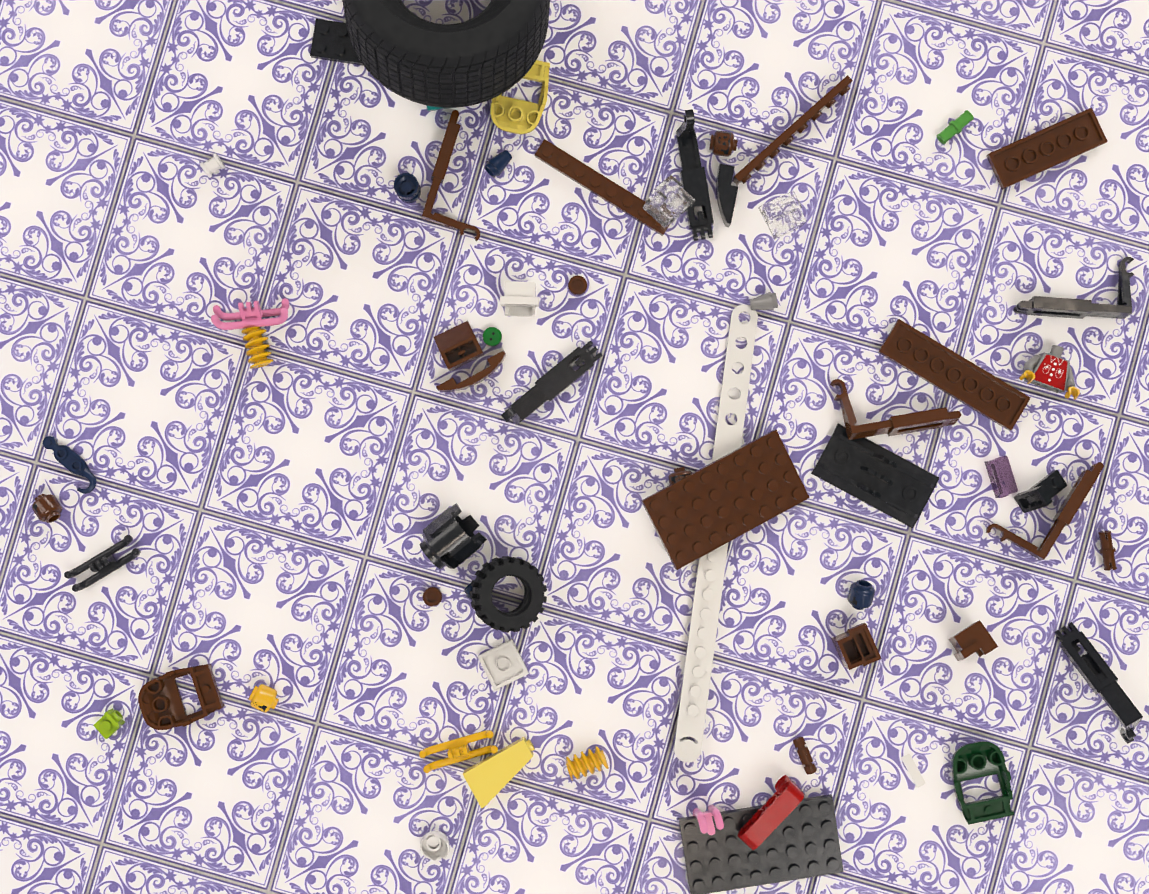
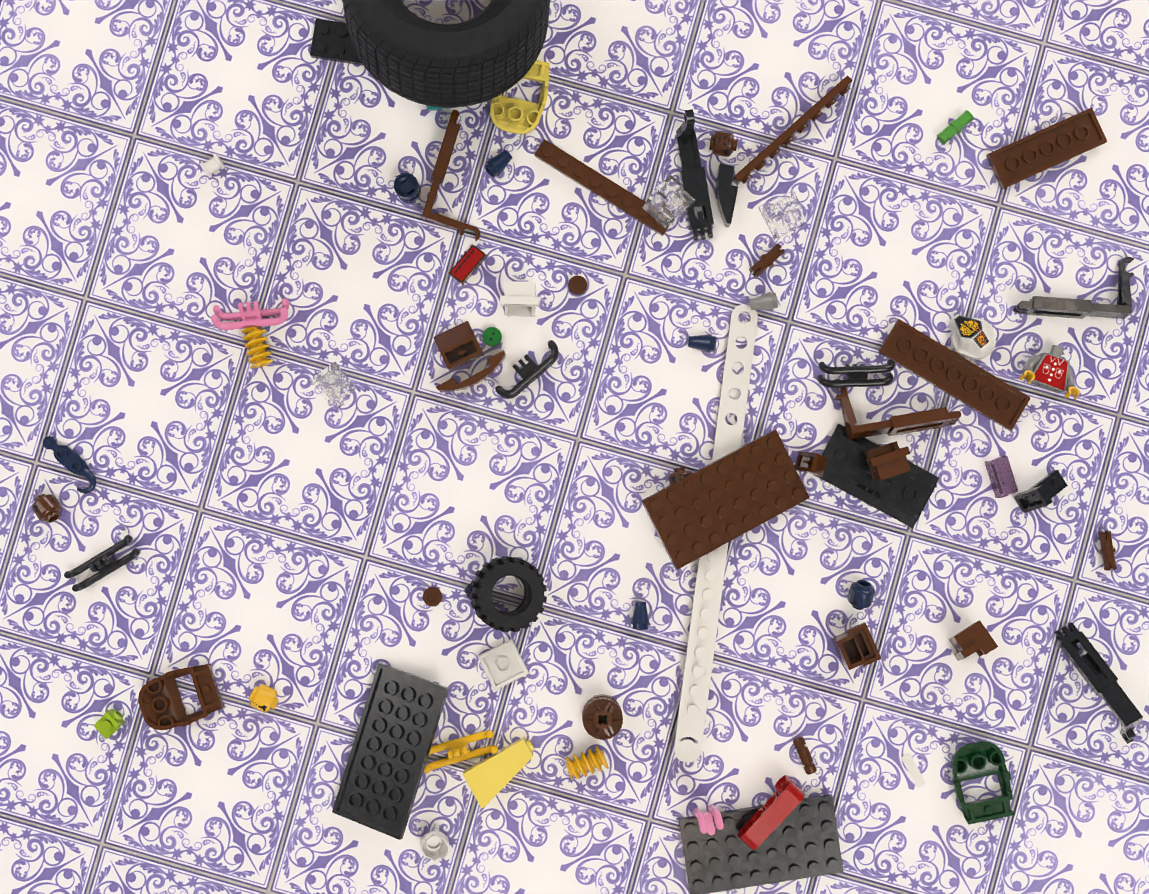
black piece [419,503,487,569] -> none
black hinge [501,341,603,426] -> none
reddish brown hinge [986,462,1104,560] -> none
none -> clear plate [310,361,355,409]
none -> black plate [332,663,449,840]
none -> slope [448,244,487,285]
none -> black piece [495,340,559,399]
none -> reddish brown wheel [582,694,623,740]
none -> dark blue cone [631,602,650,630]
none -> dark blue cone [688,334,717,353]
none -> reddish brown pin [749,244,785,278]
none -> reddish brown slope [795,451,827,477]
none -> black piece [817,359,895,388]
none -> reddish brown plate [864,441,911,481]
none -> white helmet [949,314,996,360]

